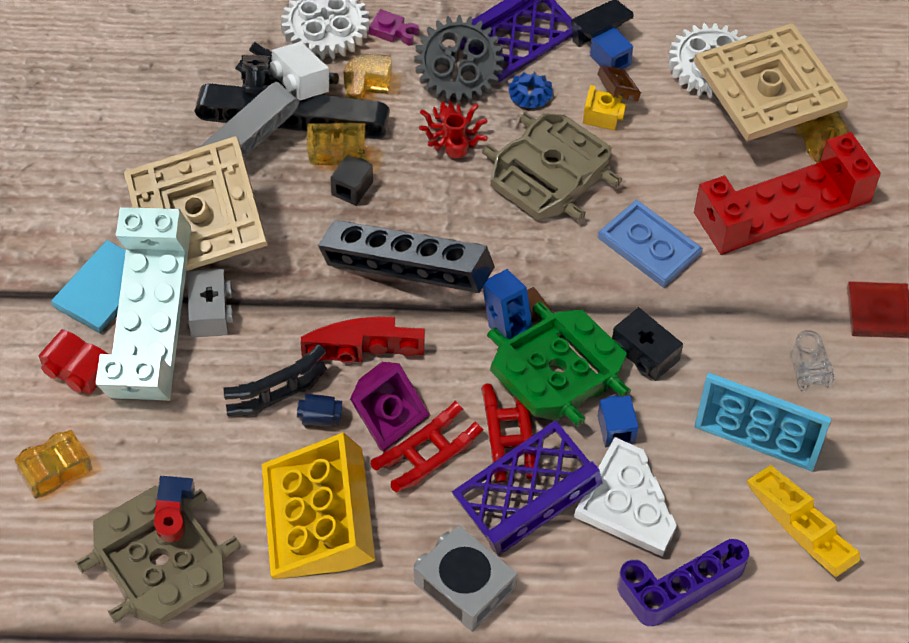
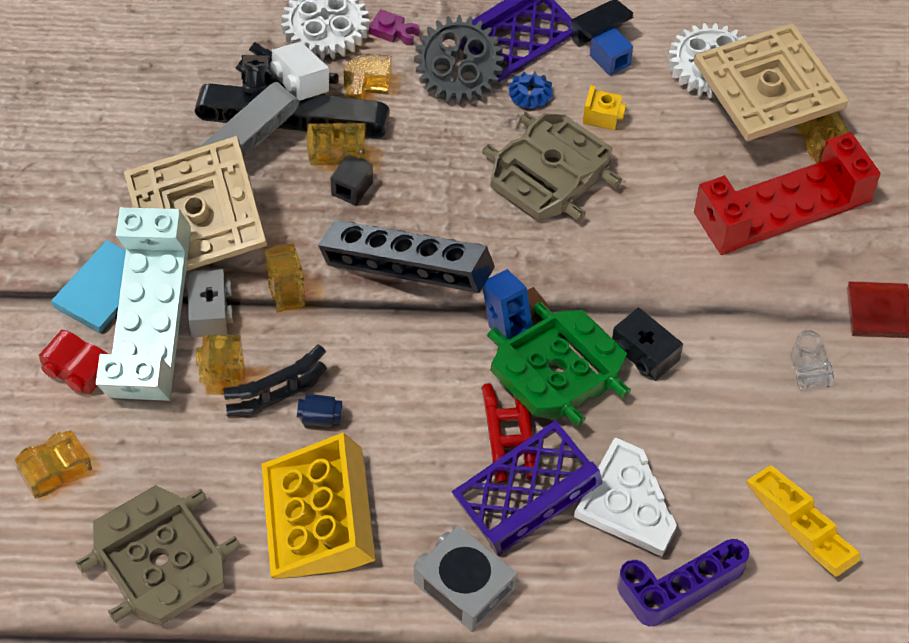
leg [154,475,195,542] -> none
red slope [300,316,425,363] -> none
magenta slope [350,361,429,451] -> none
red piece [370,401,484,492] -> none
red animal [419,100,488,158] -> none
reddish brown tile [597,65,641,102] -> none
blue brick [597,395,639,448] -> none
medium blue tile [598,199,703,288] -> none
medium azure slope [694,372,832,472] -> none
none -> clear yellow brick [196,335,246,395]
none -> clear yellow brick [264,243,306,313]

